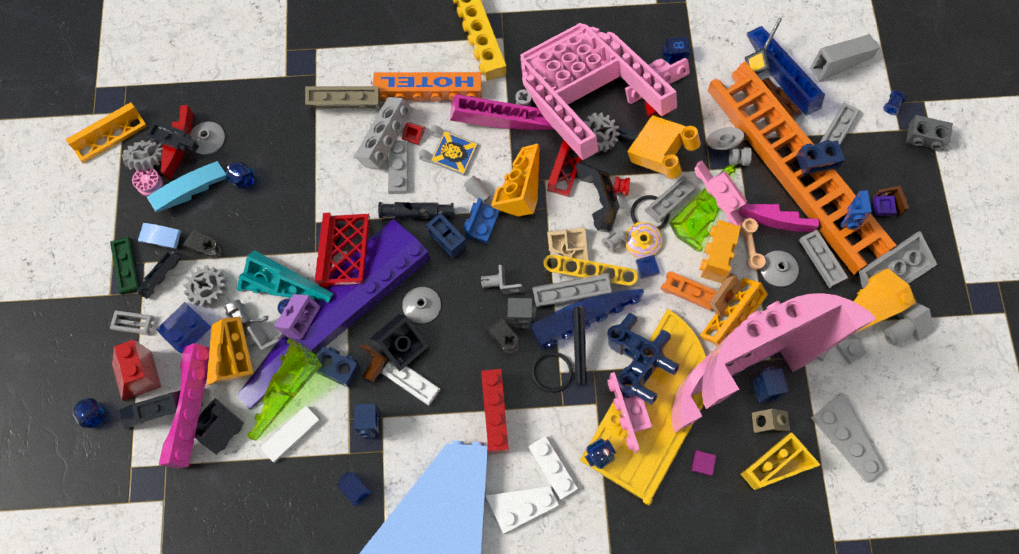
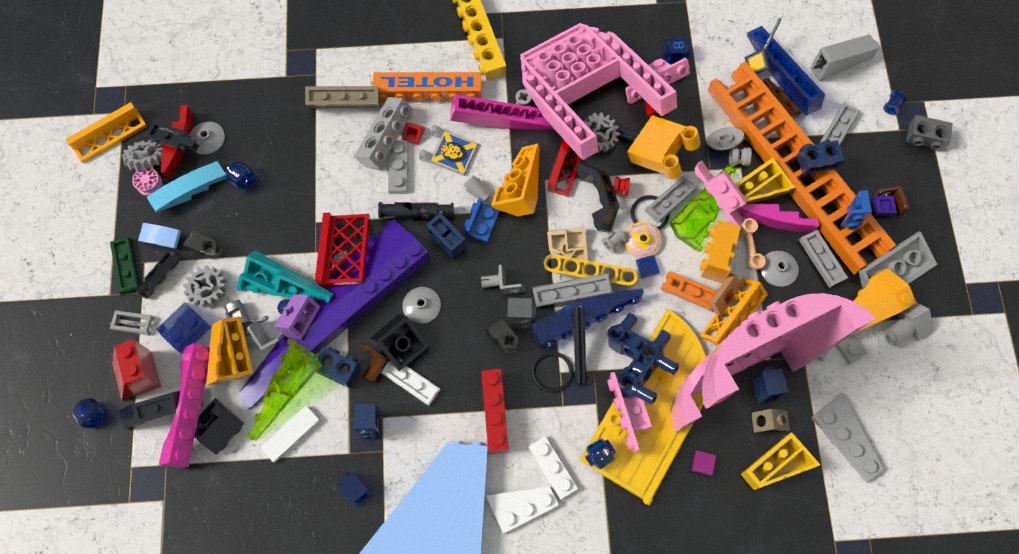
none -> yellow wedge [735,158,796,204]

